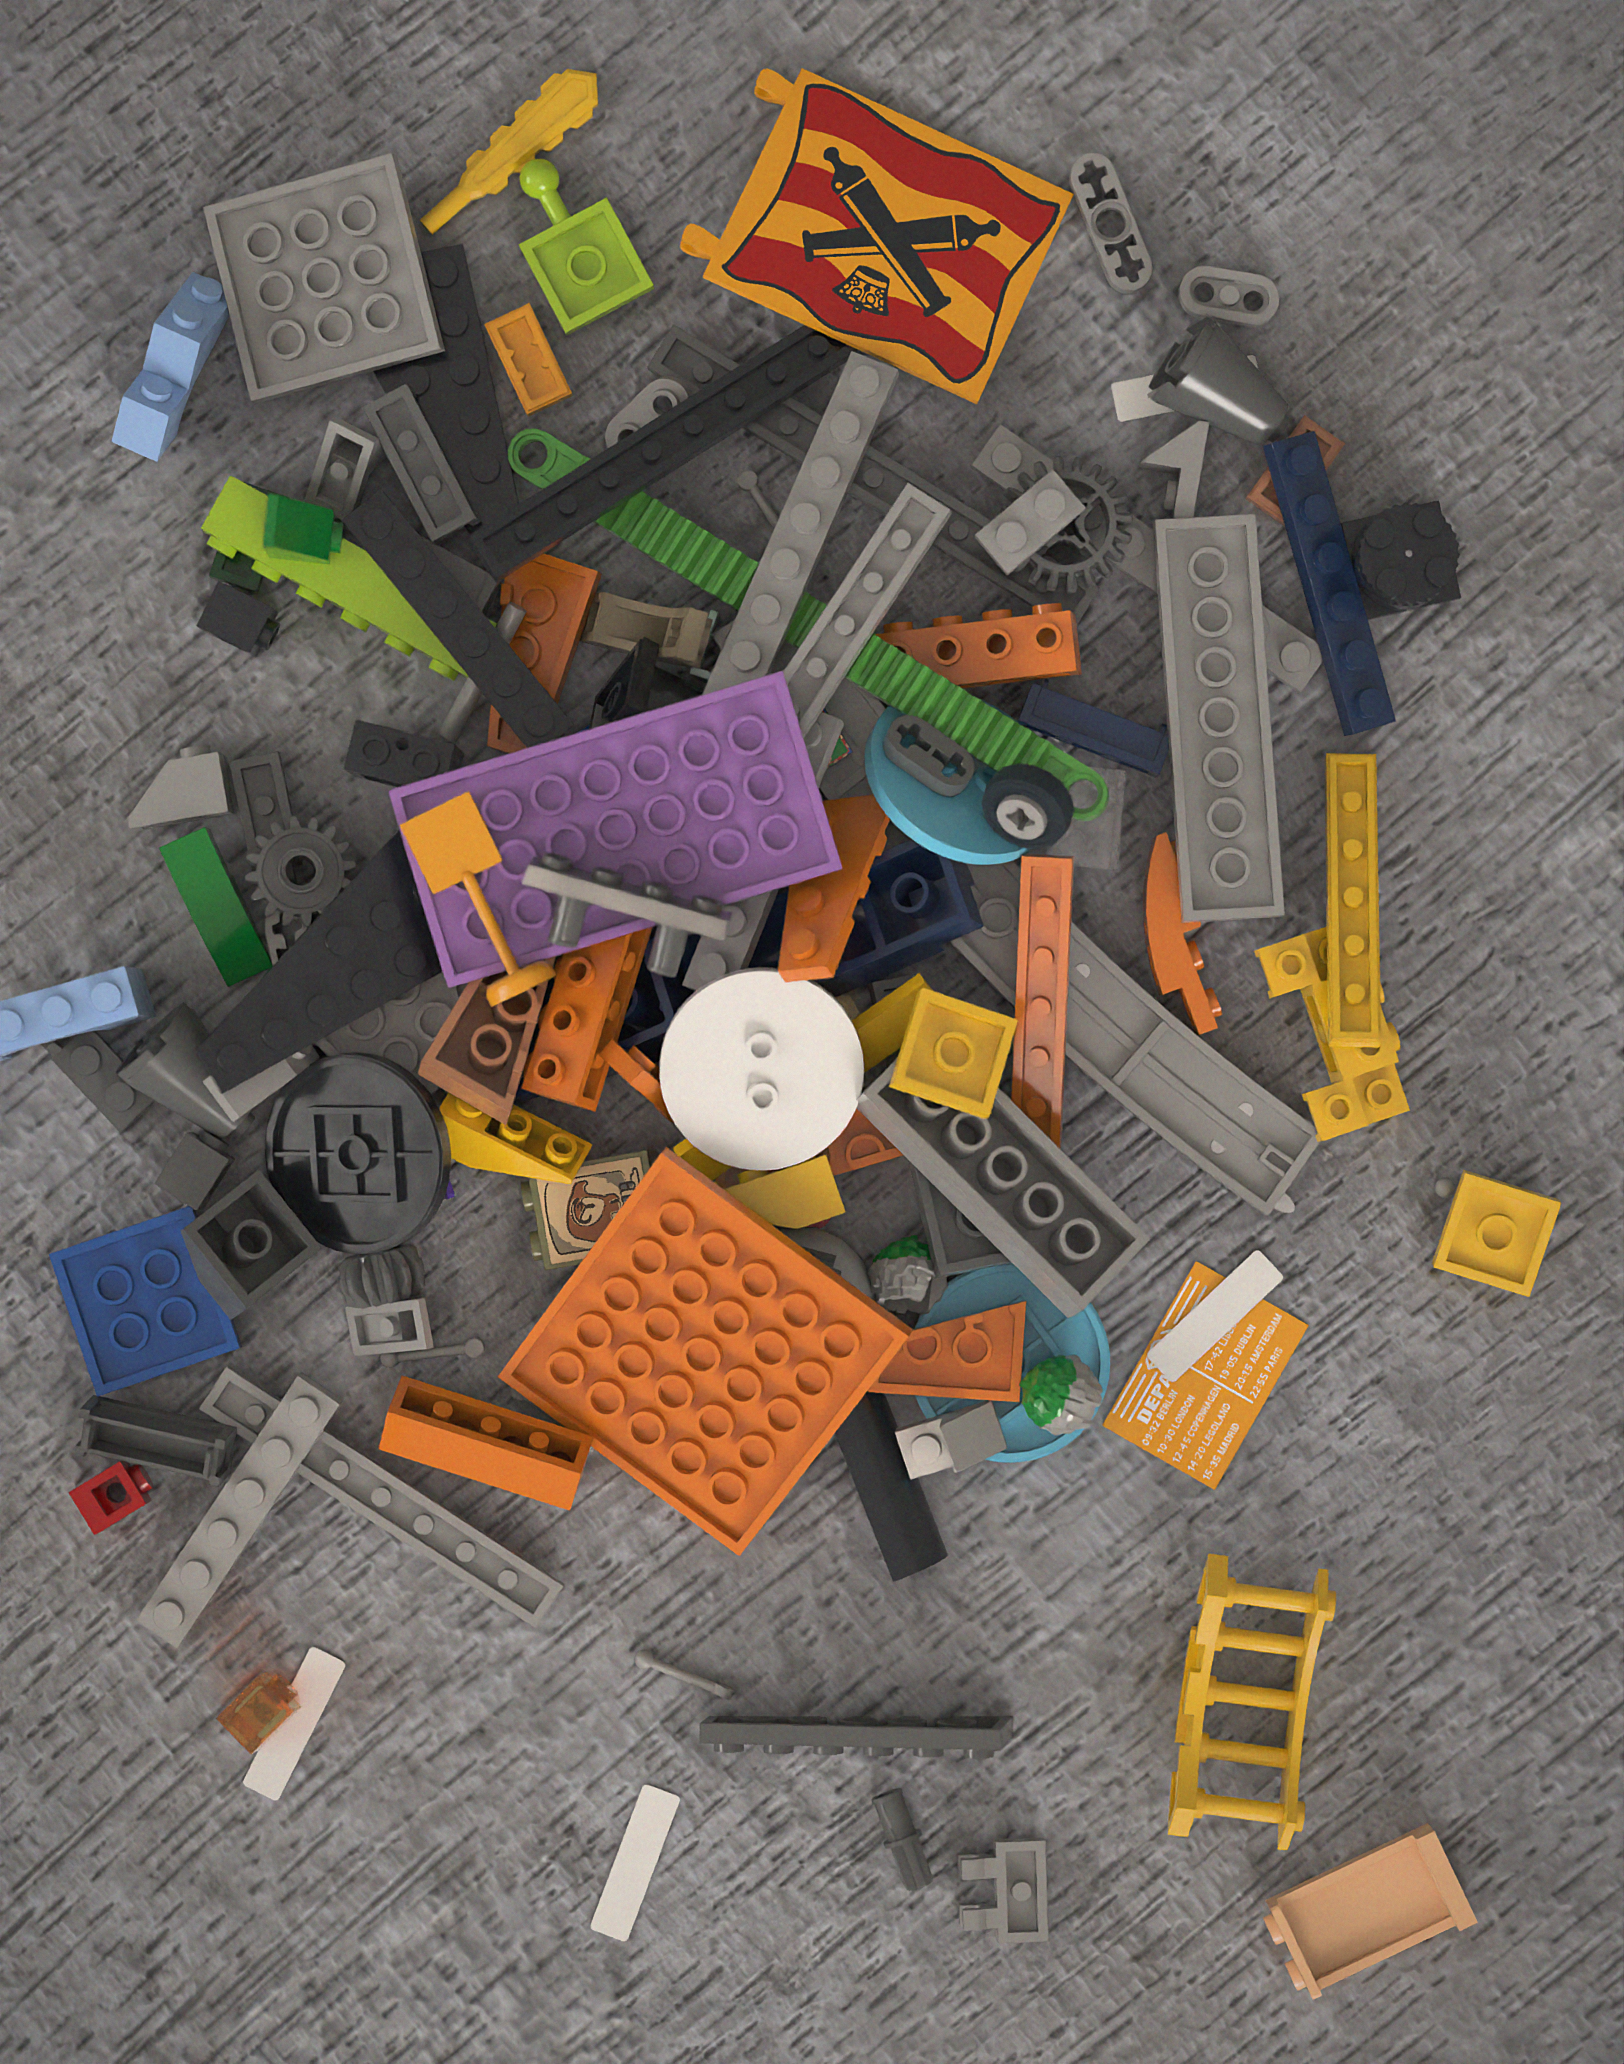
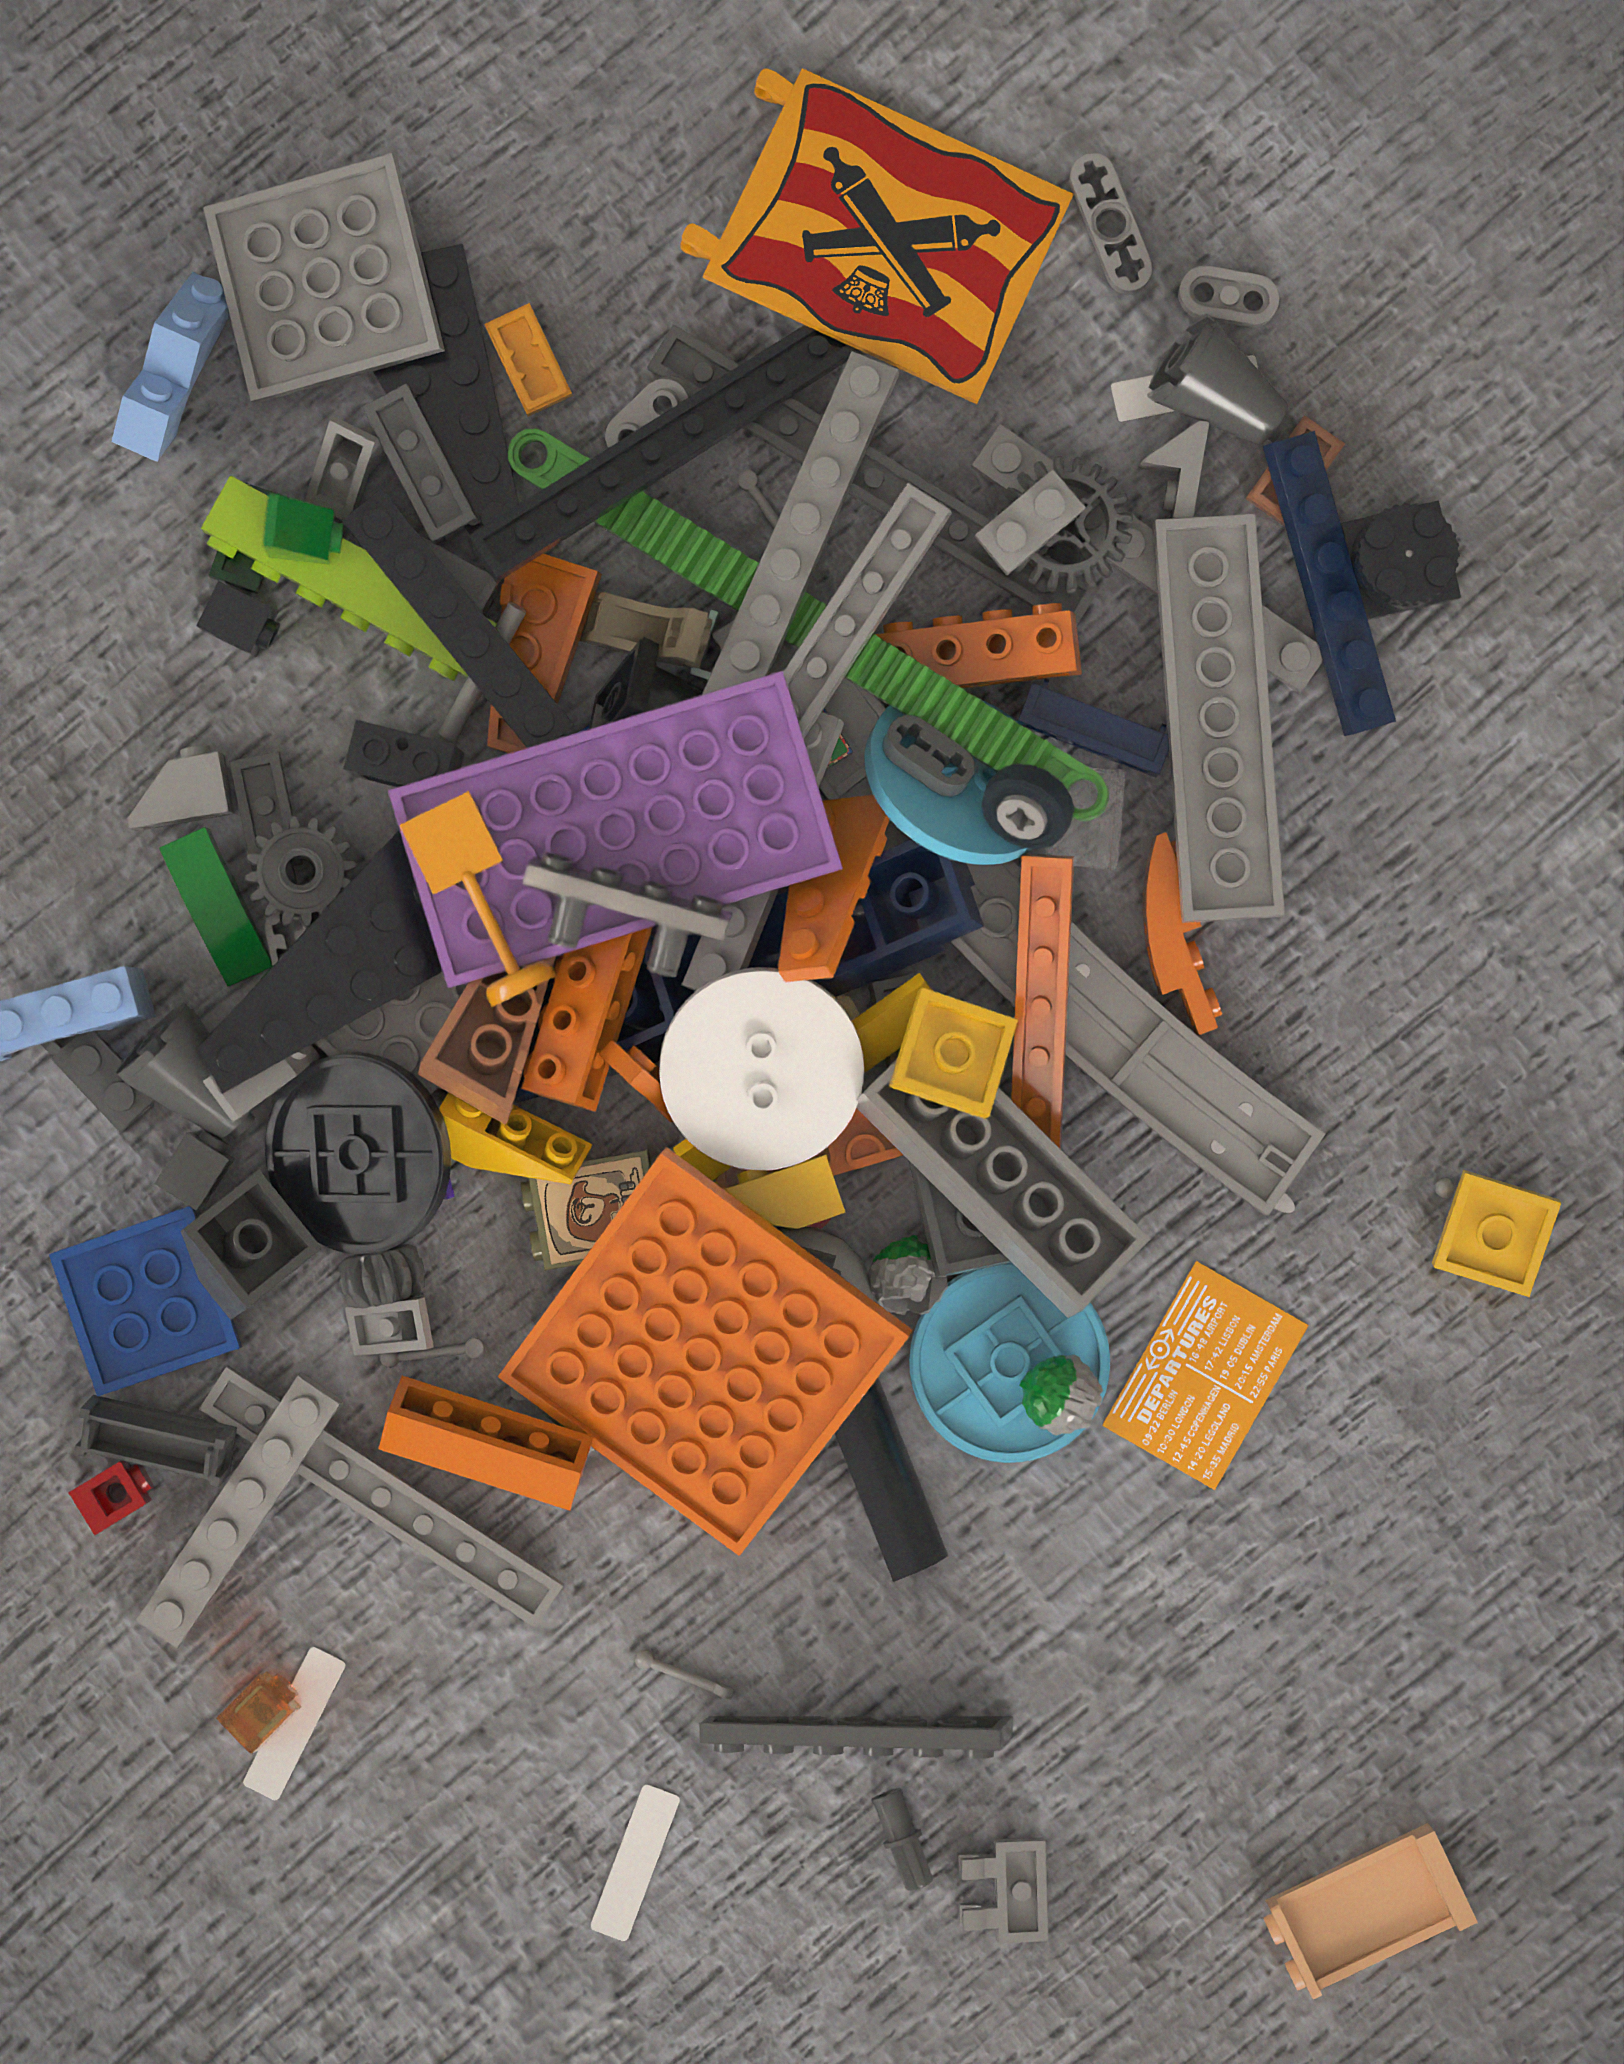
yellow sword [419,69,598,235] -> none
lime plate [518,159,655,336] -> none
orange wing [868,1300,1026,1402] -> none
light grey slope [895,1400,1008,1480] -> none
white sticker [1147,1250,1283,1382] -> none
yellow fence [1168,1553,1336,1850] -> none
yellow bracket [1254,926,1410,1142] -> none
yellow tile [1324,753,1381,1048] -> none

